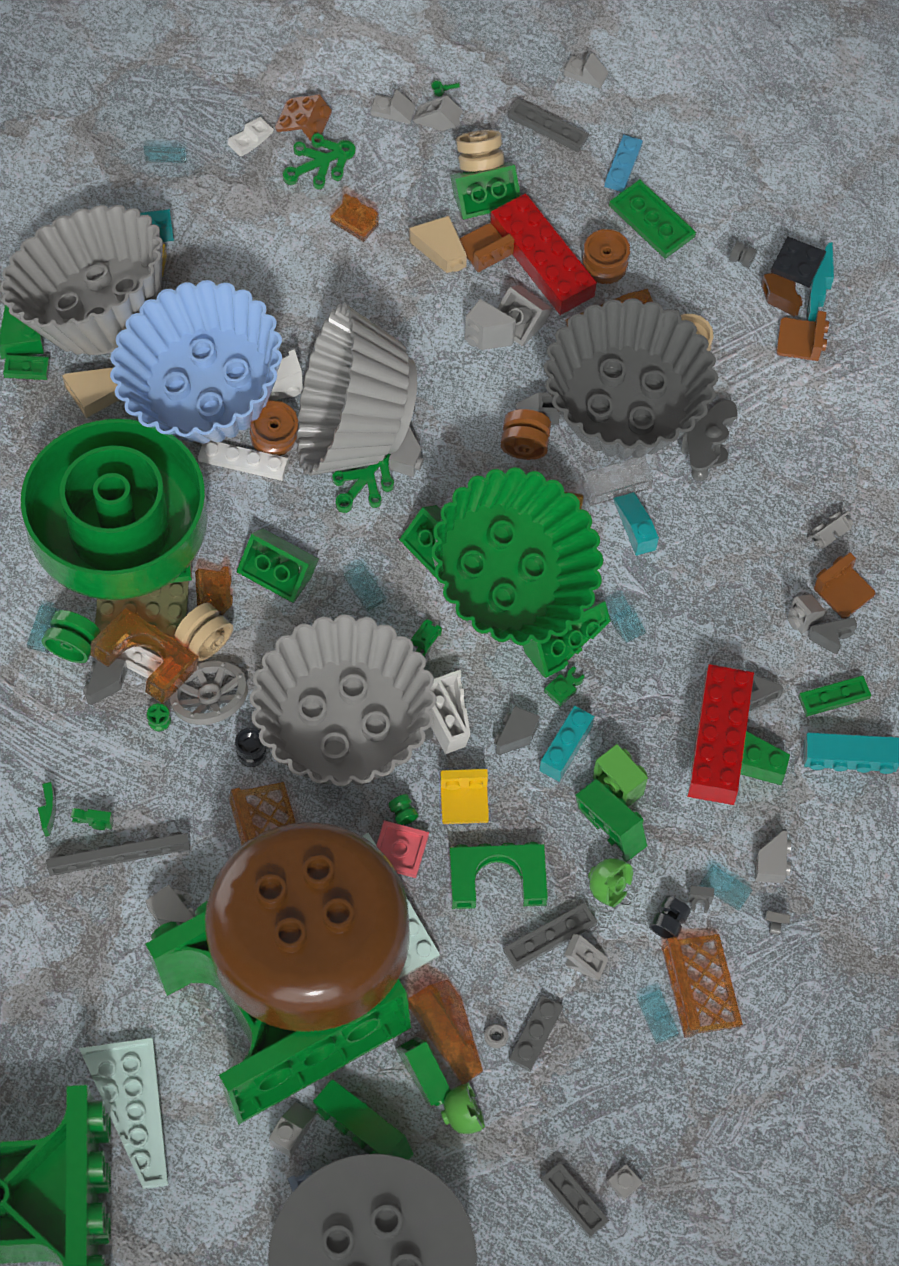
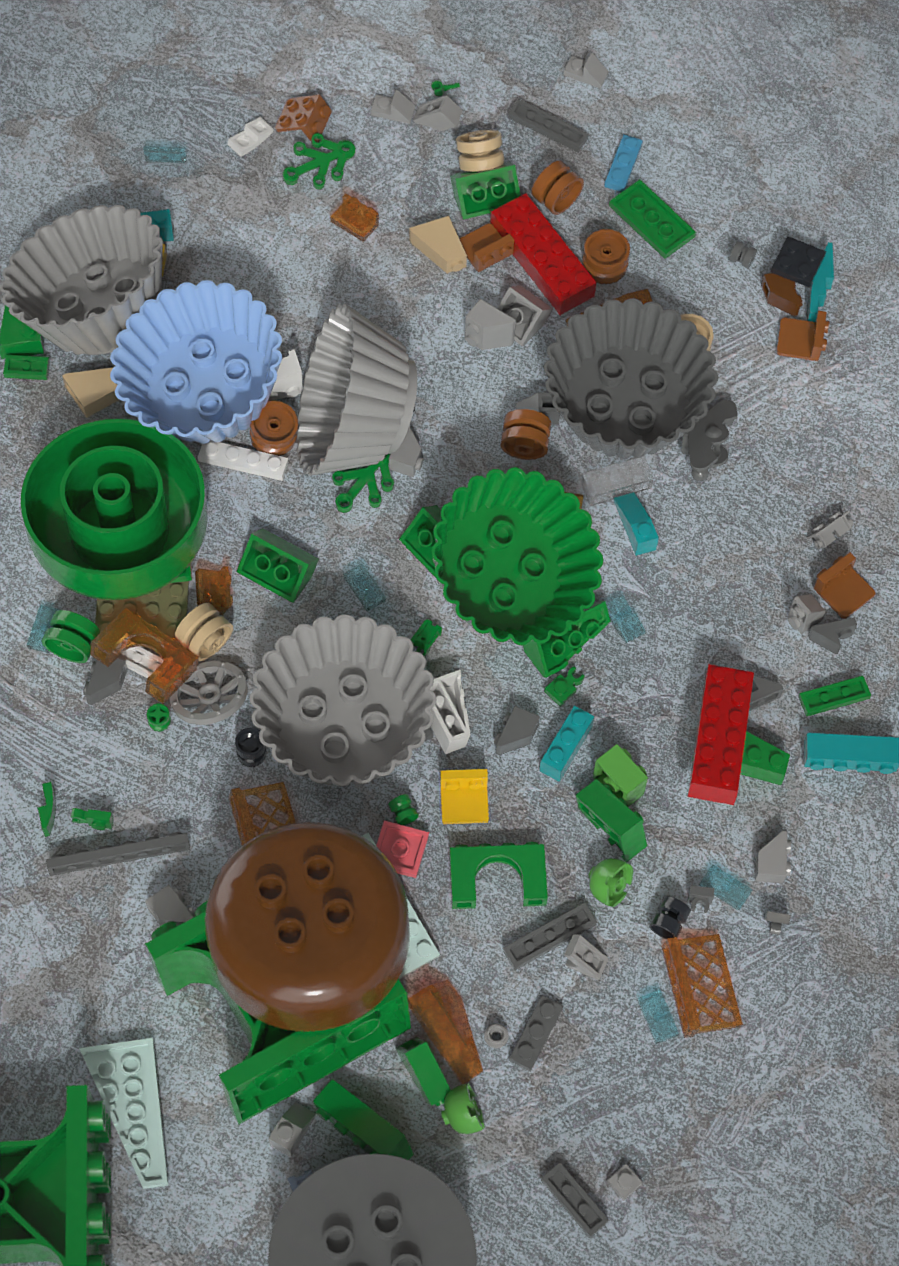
none -> dark orange wheel [531,161,584,215]

